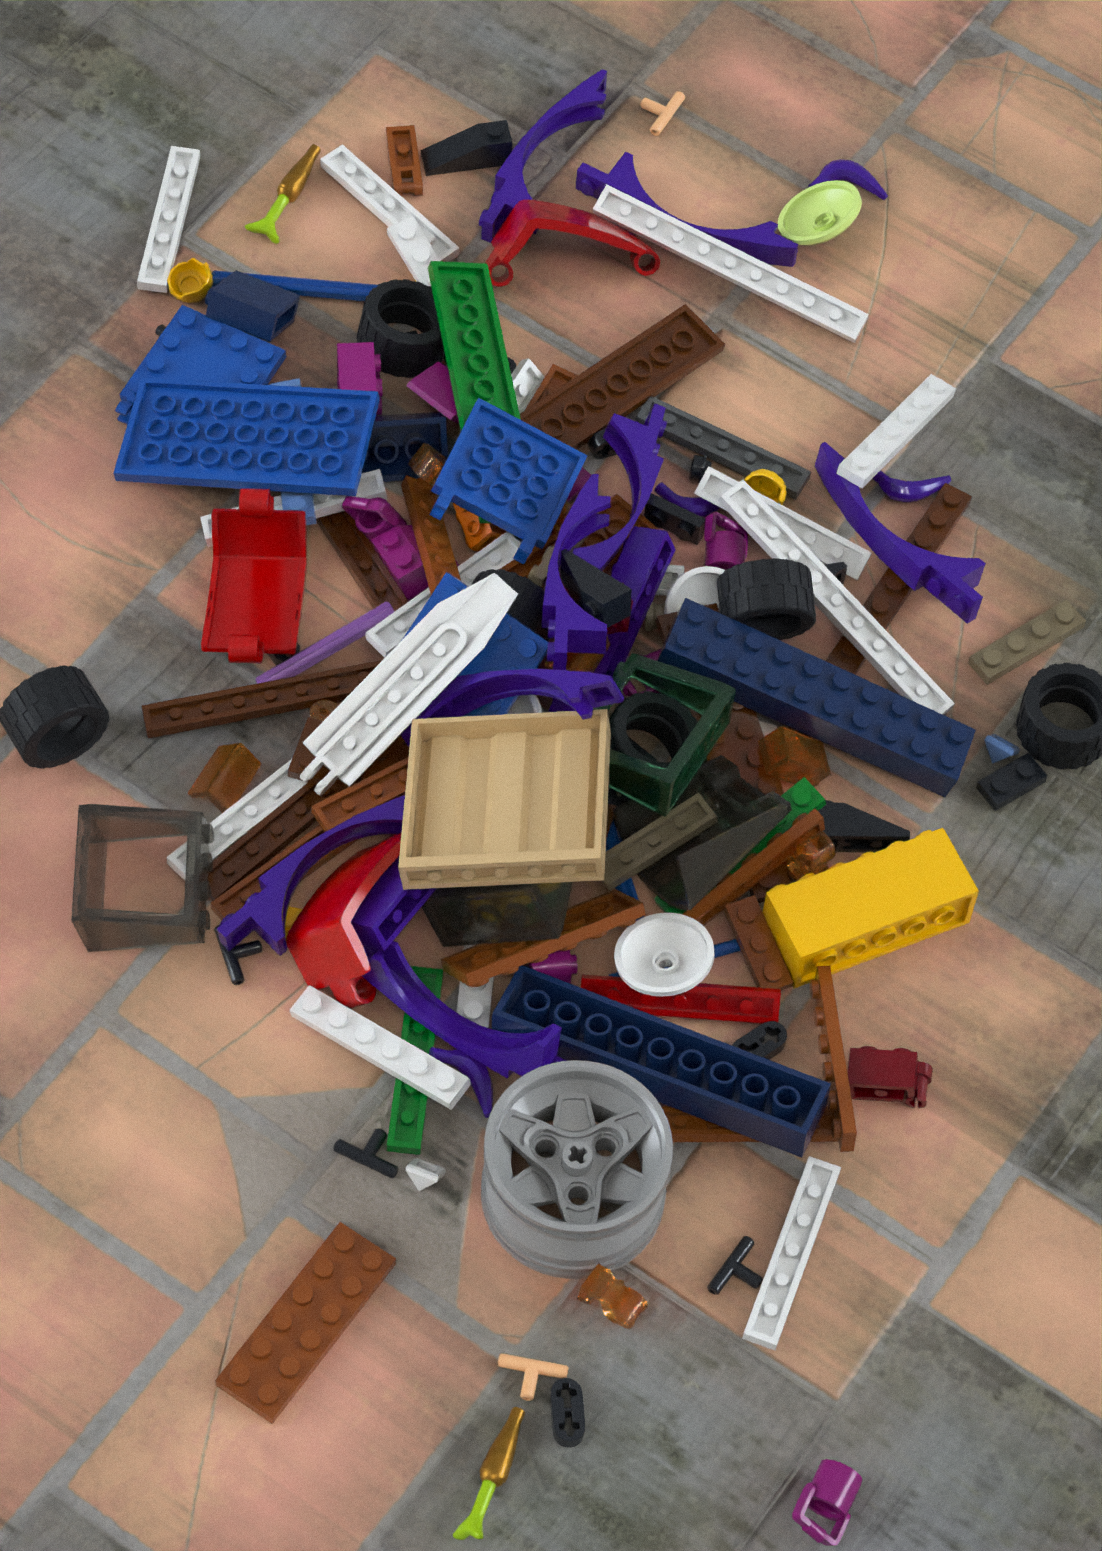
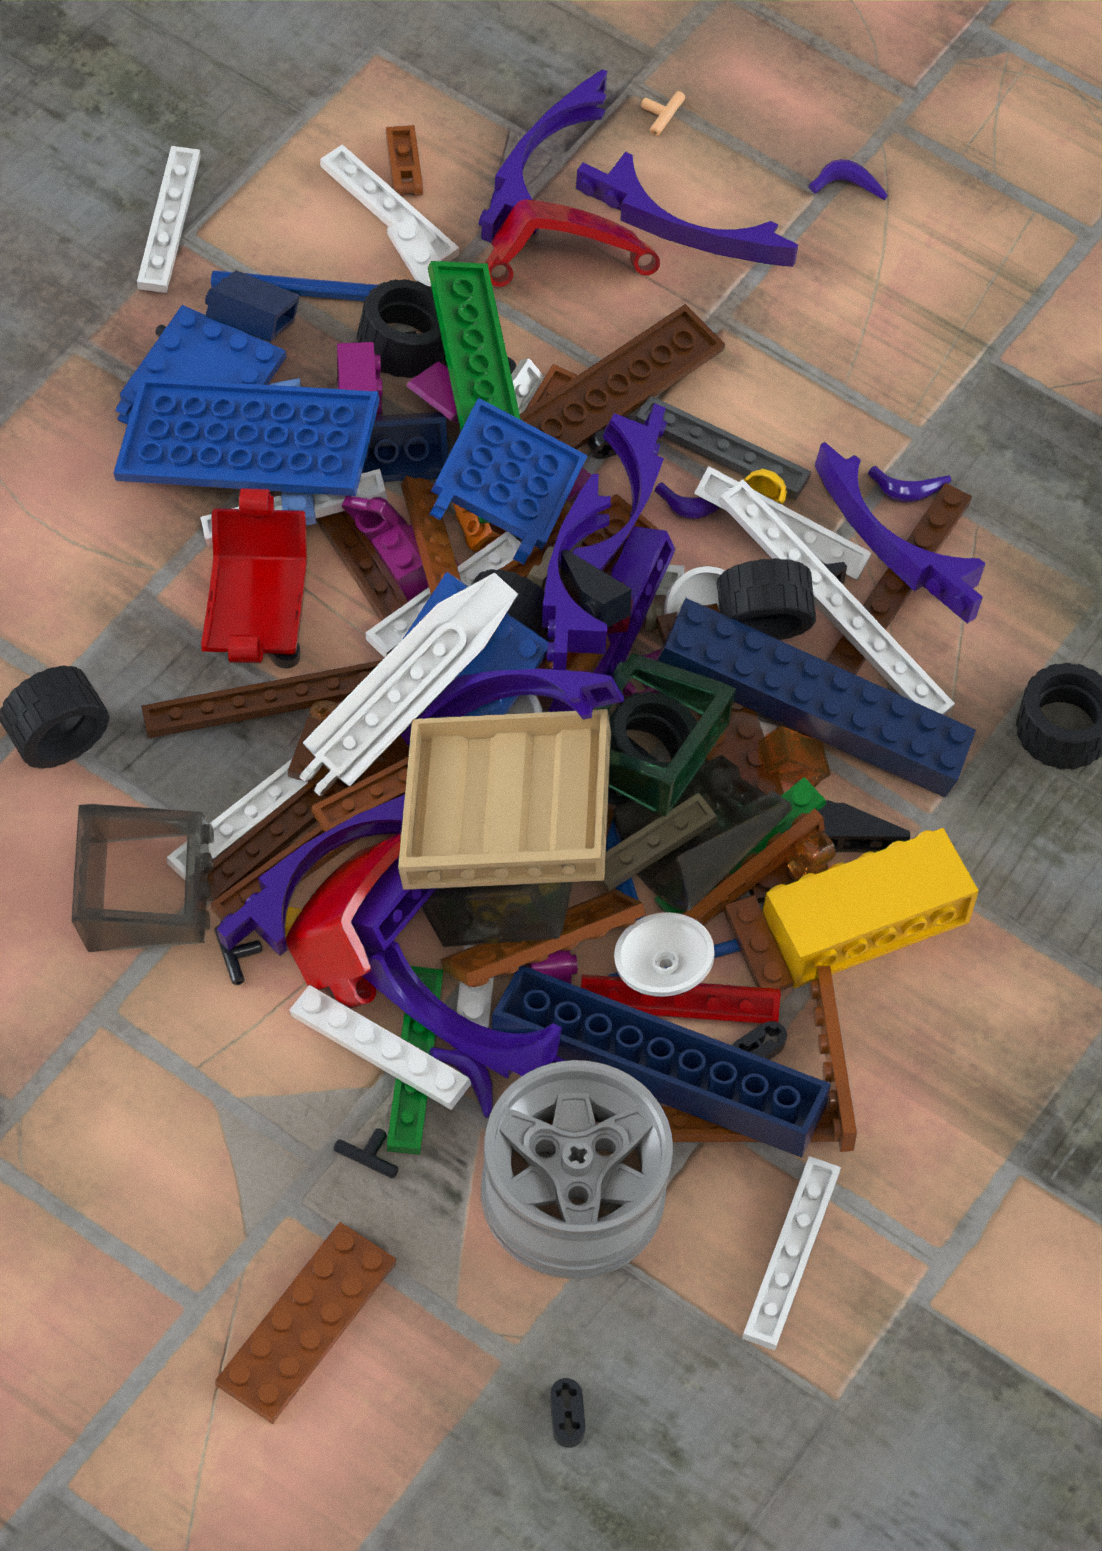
yellow hair [167,258,213,303] -> none
clear orange panel [188,743,262,813] -> none
piece [245,144,321,244] -> none
medium lavender axle [255,602,395,684] -> none
white slope [405,1158,446,1191] -> none
clear orange leg [408,443,447,486] -> none
black slope [421,120,512,176] -> none
pearl gold piece [453,1407,525,1540] -> none
light nougat piece [498,1353,569,1401] -> none
clear orange leg [577,1263,648,1329] -> none
white plate [593,184,869,343] -> none
black plate [644,493,705,545] -> none
black plate [689,454,712,483] -> none
magenta piece [704,511,748,570] -> none
black piece [707,1236,763,1295] -> none
yellowish green dish [778,180,862,246] -> none
magenta piece [792,1459,863,1546] -> none
white plate [836,374,956,488] -> none
dark red hinge [847,1046,933,1108] -> none
dark tan plate [968,599,1086,685] -> none
black plate [976,753,1048,811] -> none
medium blue slope [984,734,1020,763] -> none

